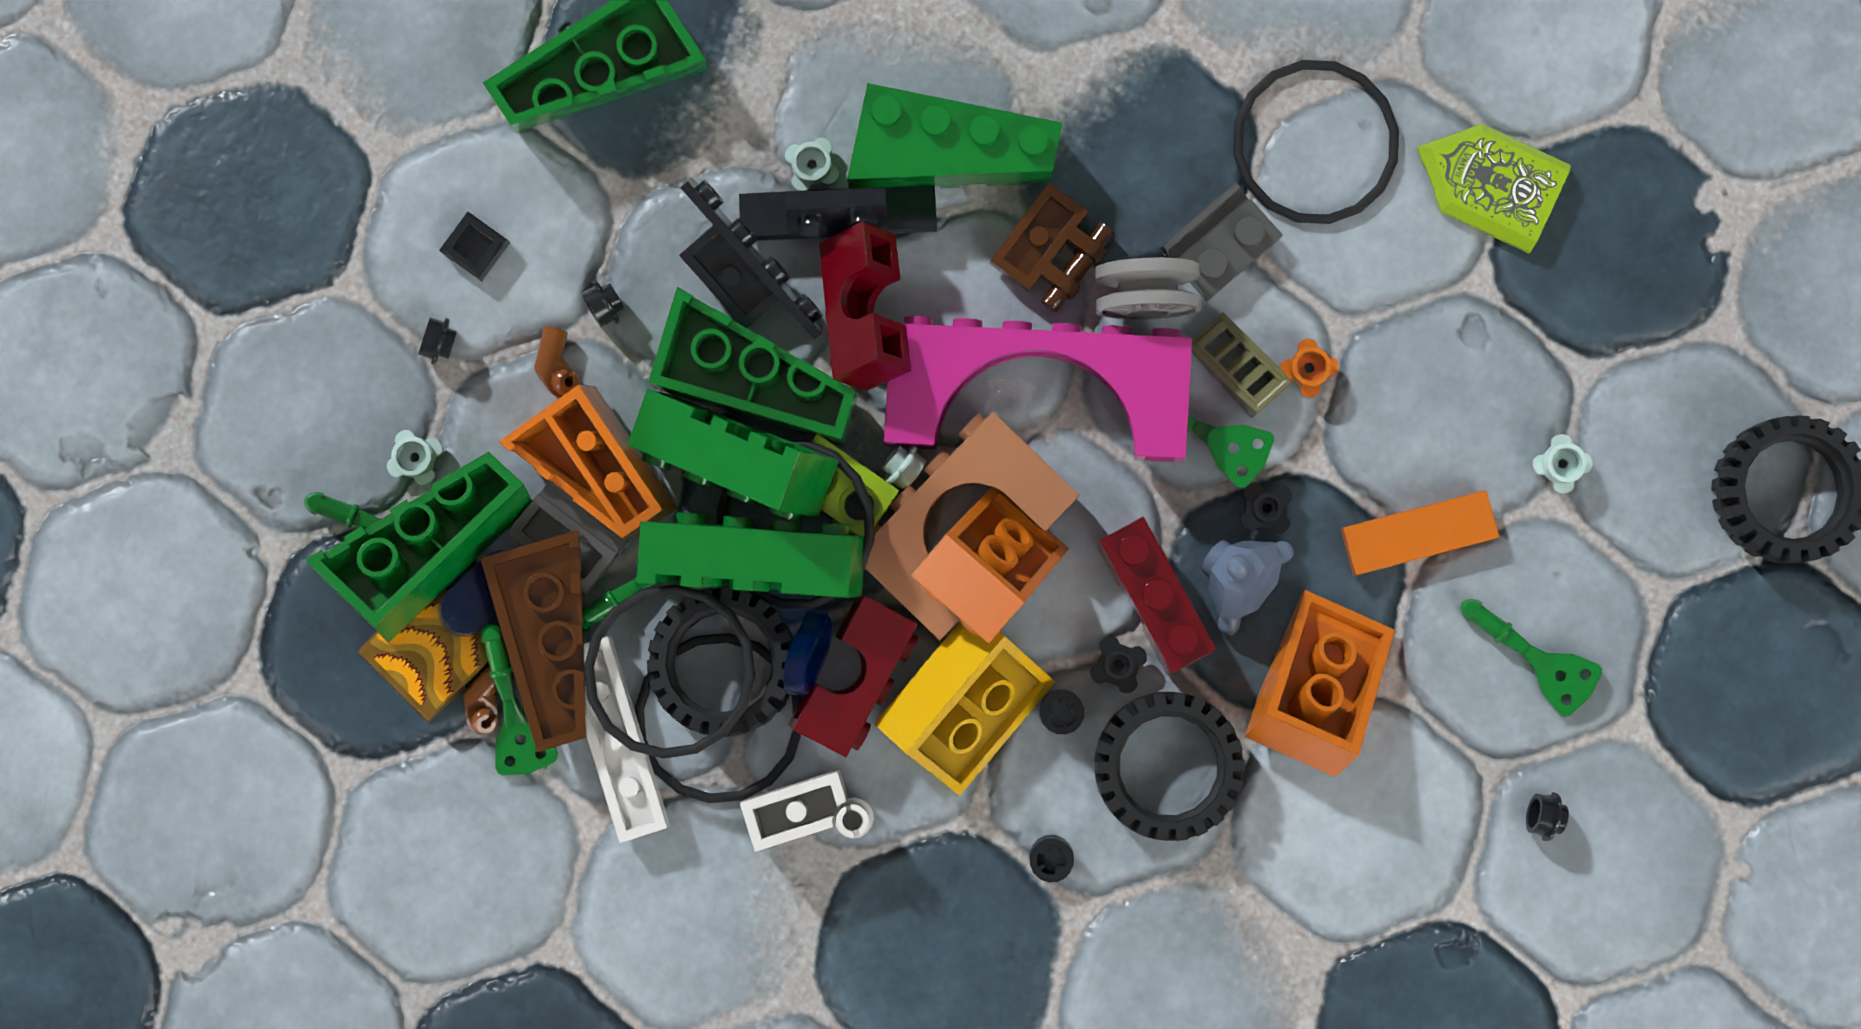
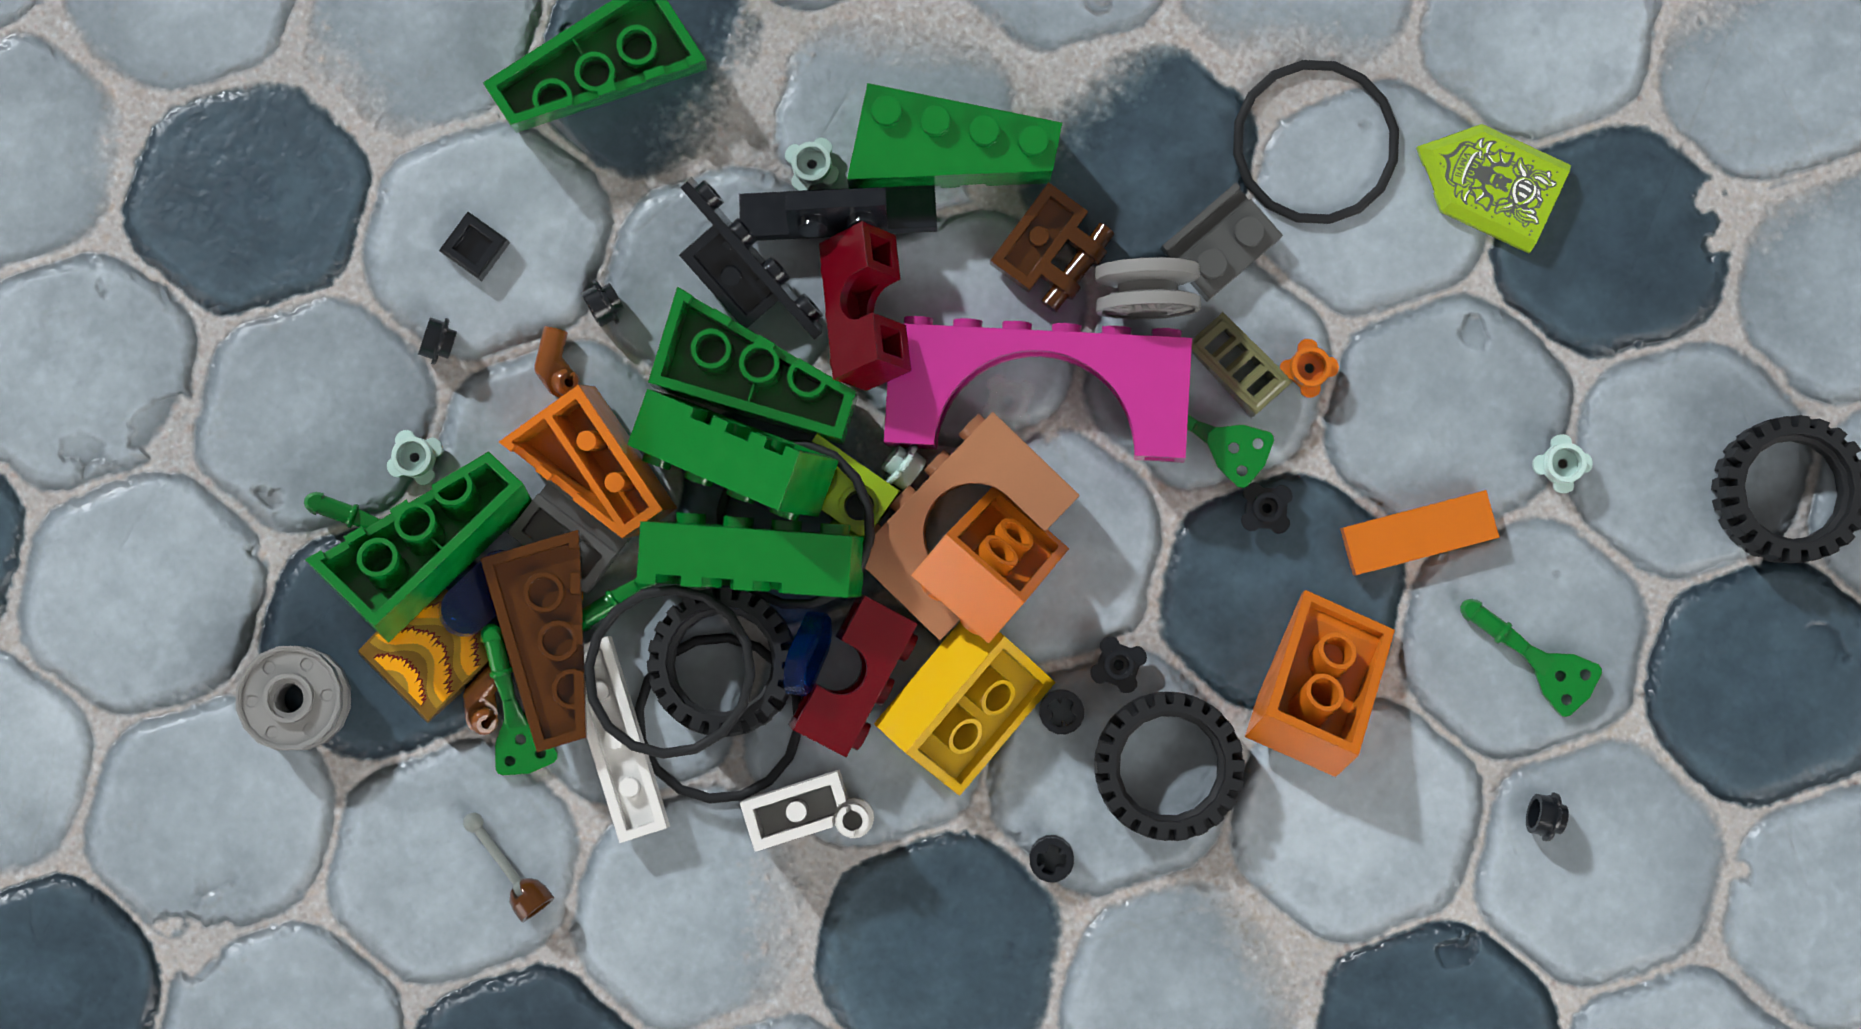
dark red arch [1095,516,1217,674] -> none
sand blue rock [1202,540,1294,636] -> none
none -> light grey wheel [236,646,351,750]
none -> hinge [463,813,555,922]

